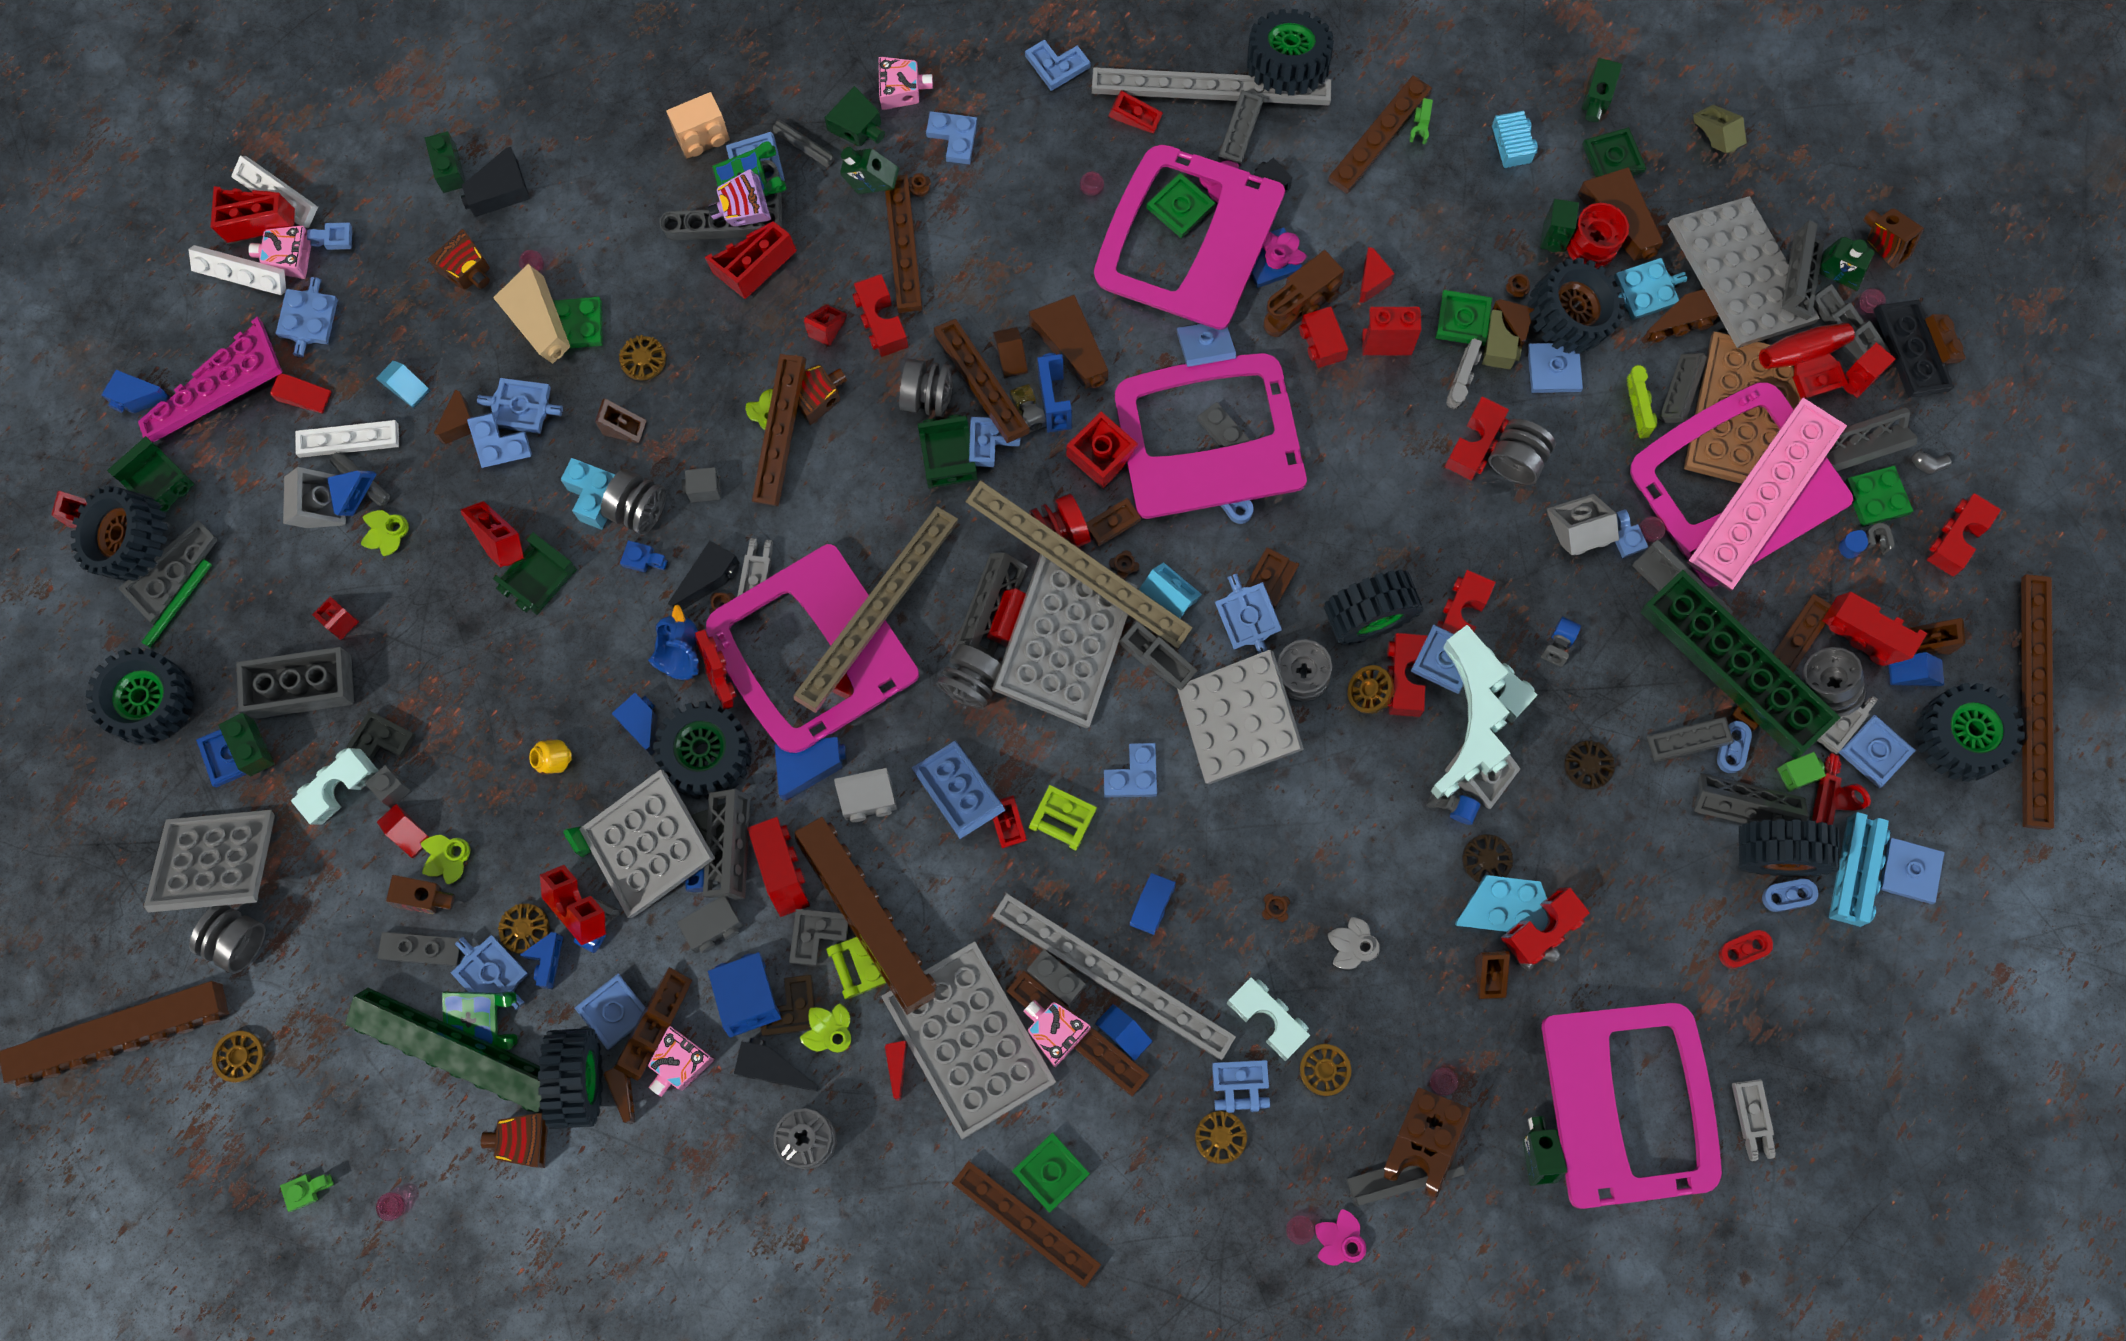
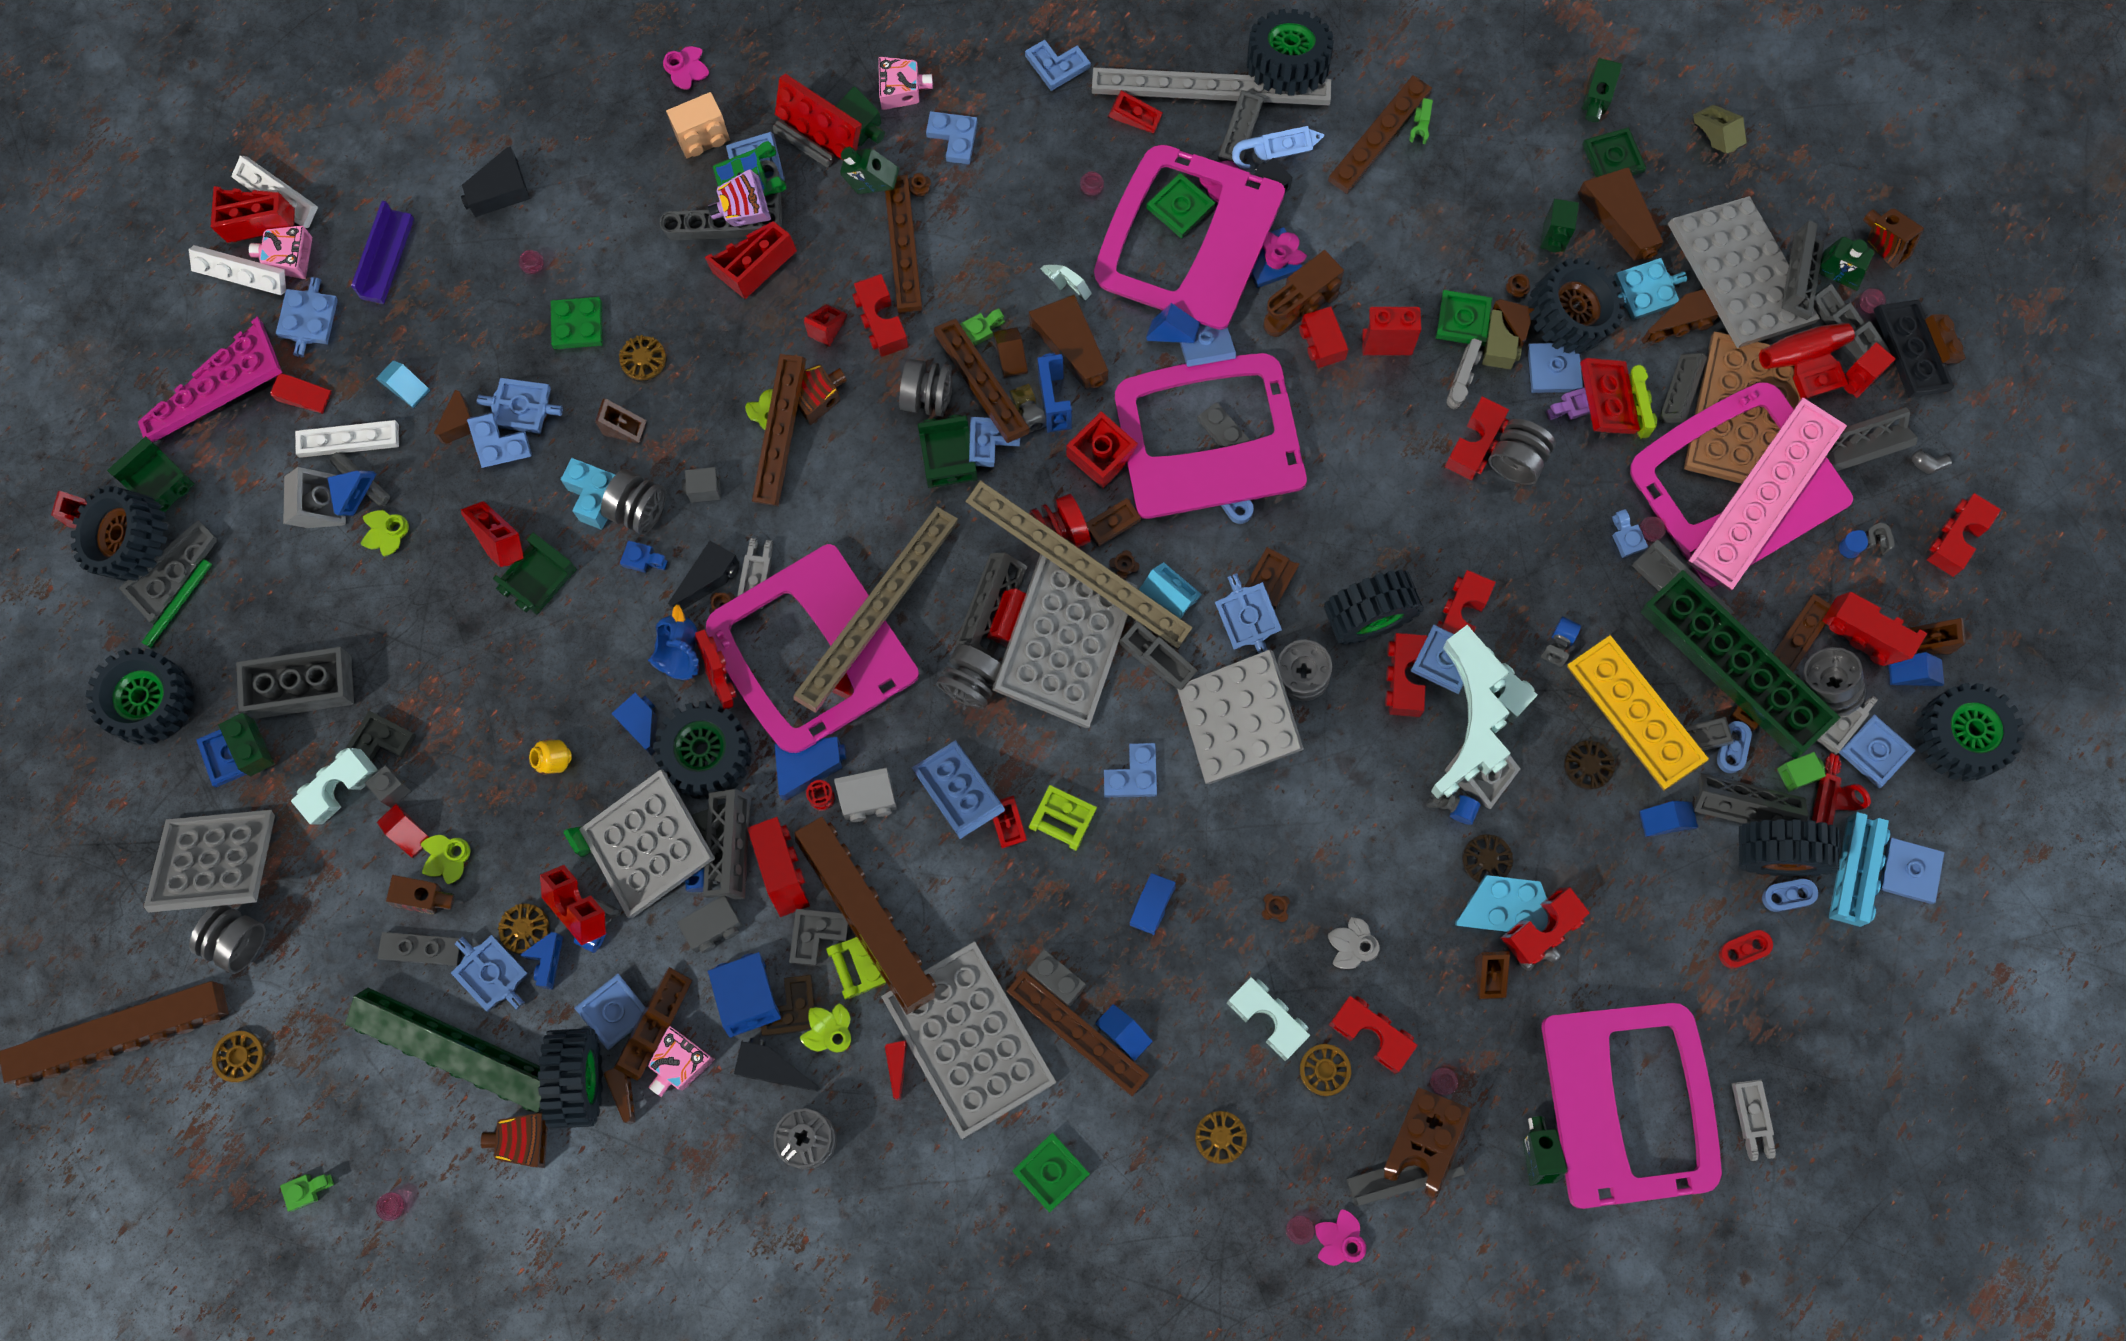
blue slope [102,370,170,414] -> none
medium blue plate [307,223,352,250] -> none
red slope [312,596,359,640] -> none
dark green piece [424,131,466,193] -> none
reddish brown torso [428,229,490,290] -> none
green flag [442,991,518,1049] -> none
tan slope [493,264,570,364] -> none
reddish brown plate [952,1161,1101,1288] -> none
light grey plate [992,893,1236,1061] -> none
torso [1024,1000,1091,1068] -> none
medium blue plate [1212,1060,1270,1113] -> none
pearl gold wheel [1348,665,1395,714] -> none
red slope [1359,247,1395,303] -> none
medium azure brick [1492,111,1538,168] -> none
light grey slope [1547,494,1619,555] -> none
red wheel [1566,202,1629,269] -> none
green plate [1844,466,1913,527] -> none
reddish brown plate [2021,574,2054,830] -> none
none -> dark purple panel [351,200,414,304]
none -> dark pink plate [663,46,709,90]
none -> red plate [775,73,862,160]
none -> red wheel [806,780,835,811]
none -> bright green plate [960,309,1005,346]
none -> light aqua slope [1040,265,1092,301]
none -> blue slope [1146,303,1200,343]
none -> light blue plate [1232,126,1325,169]
none -> red arch [1328,996,1418,1074]
none -> medium lavender plate [1545,388,1590,420]
none -> yellow plate [1567,635,1709,791]
none -> red plate [1580,358,1640,434]
none -> blue slope [1639,801,1698,837]

